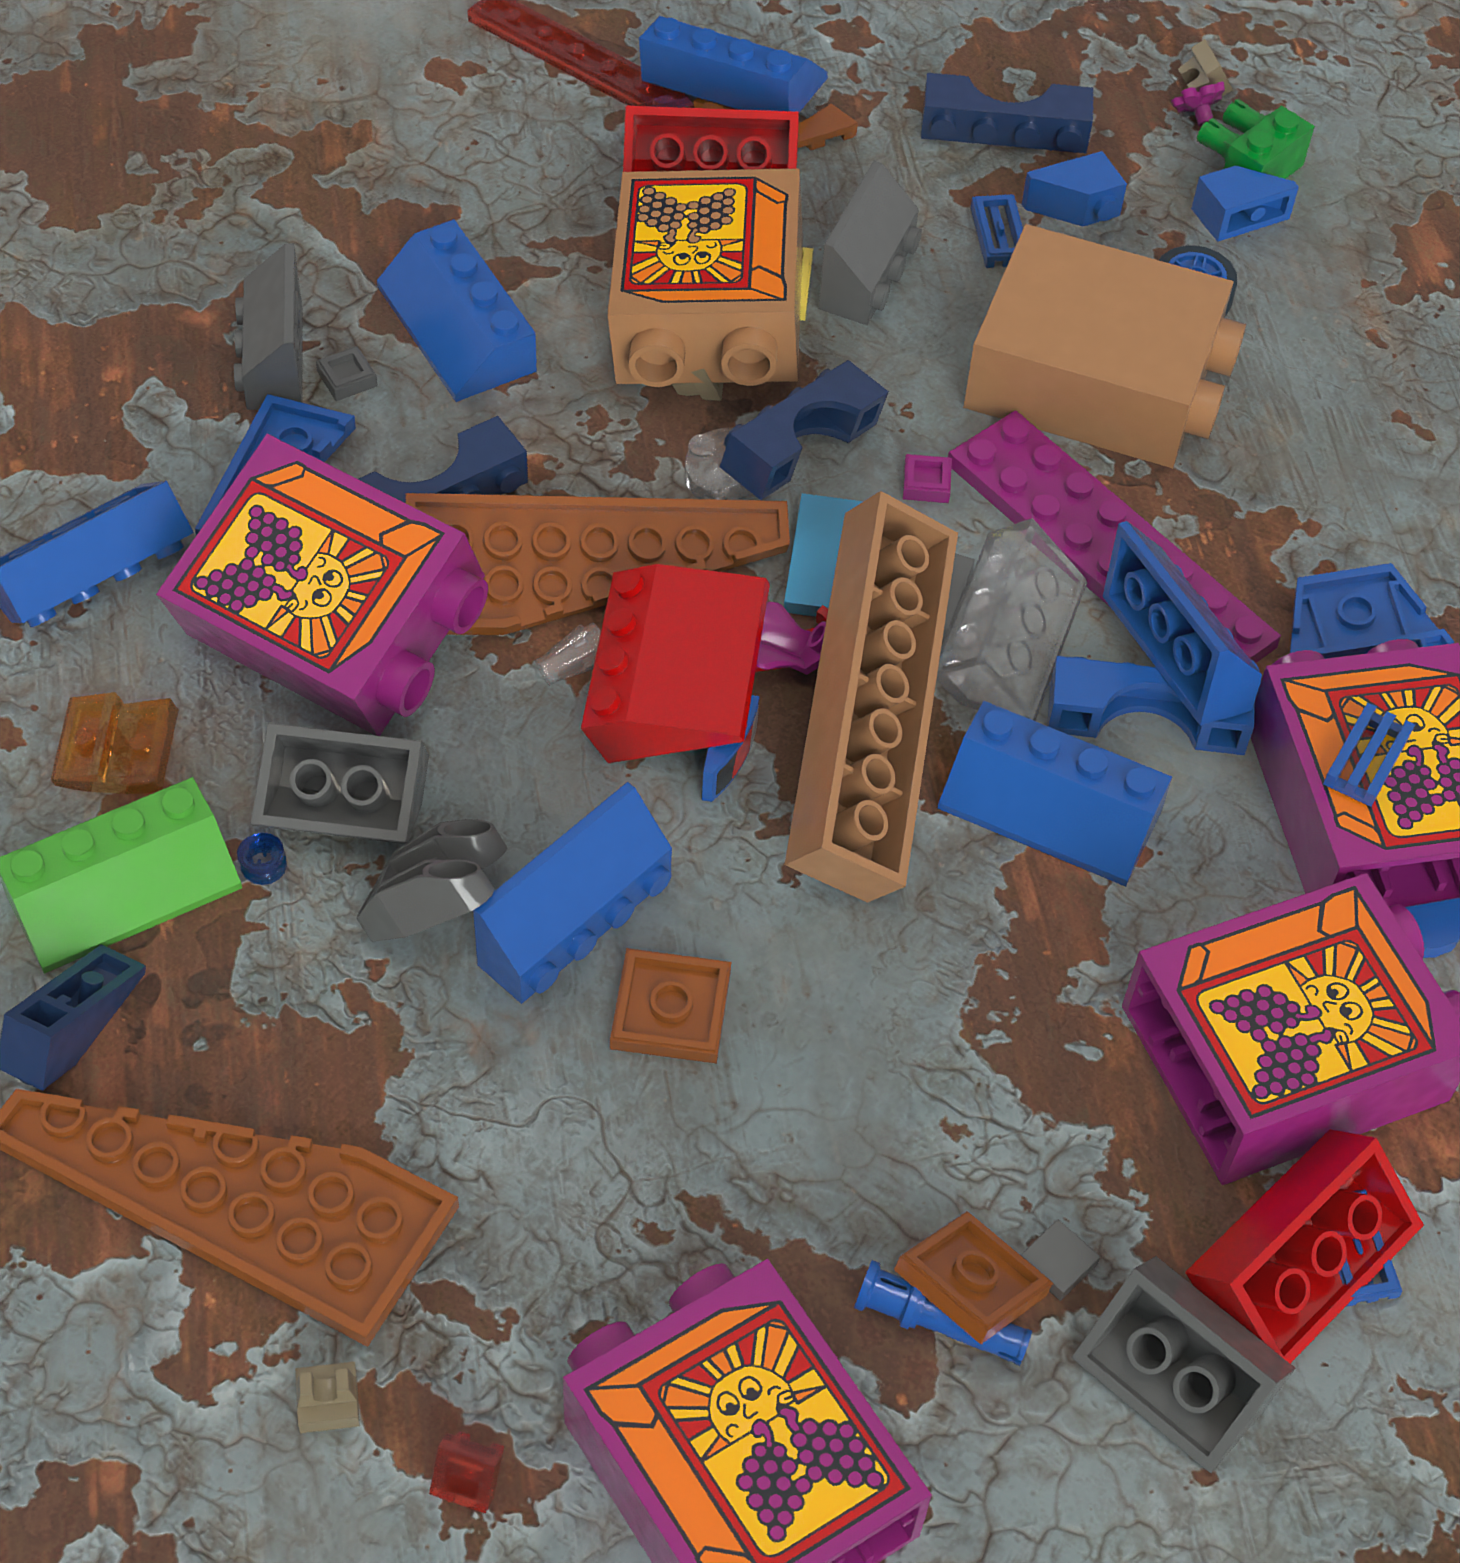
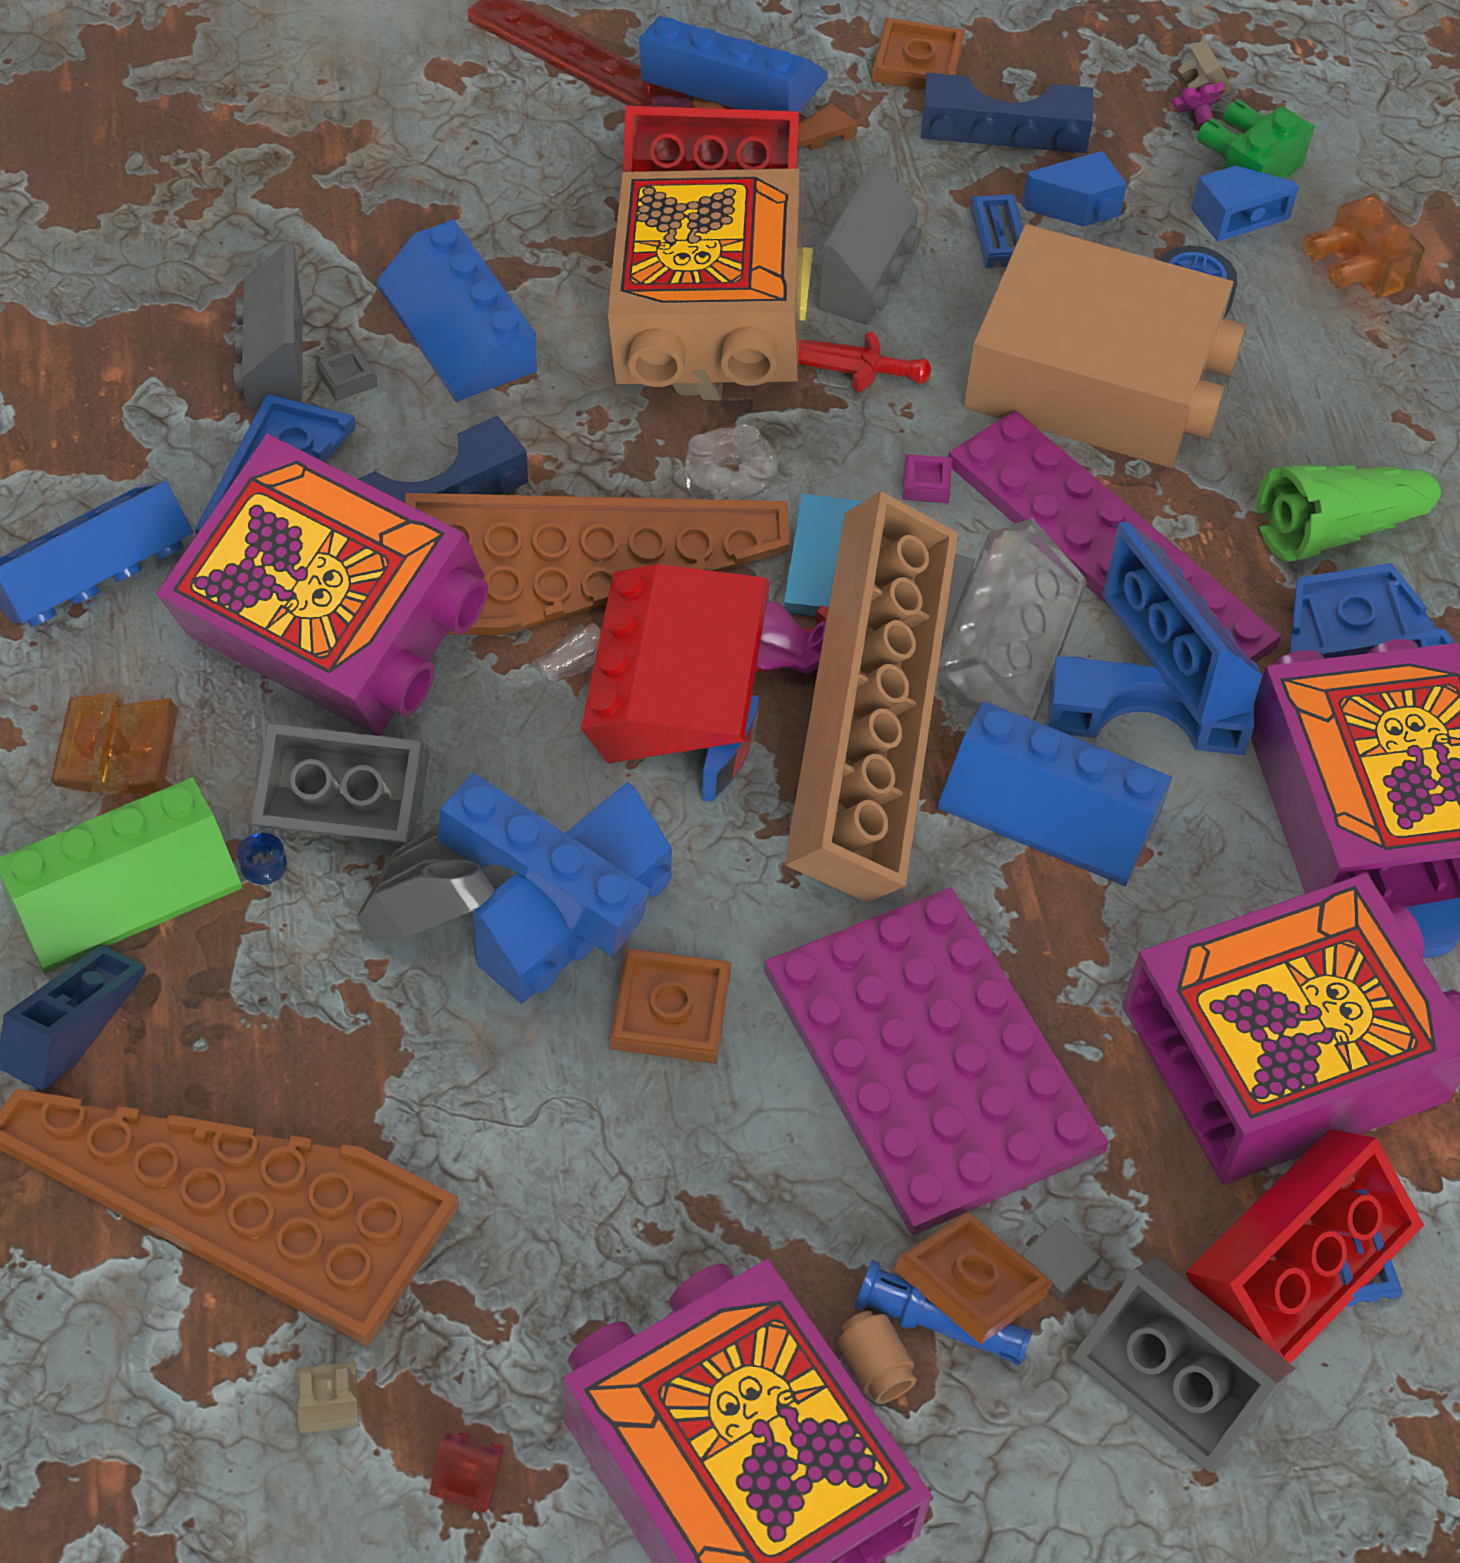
dark blue arch [720,360,889,500] -> none
blue tile [1323,702,1415,807] -> none
none -> blue arch [438,772,650,957]
none -> magenta plate [764,887,1109,1236]
none -> red sword [798,331,931,393]
none -> medium nougat brick [836,1311,916,1404]
none -> dark orange tile [872,18,965,90]
none -> bright green cone [1257,464,1441,562]
none -> clear orange brick [1303,193,1425,299]

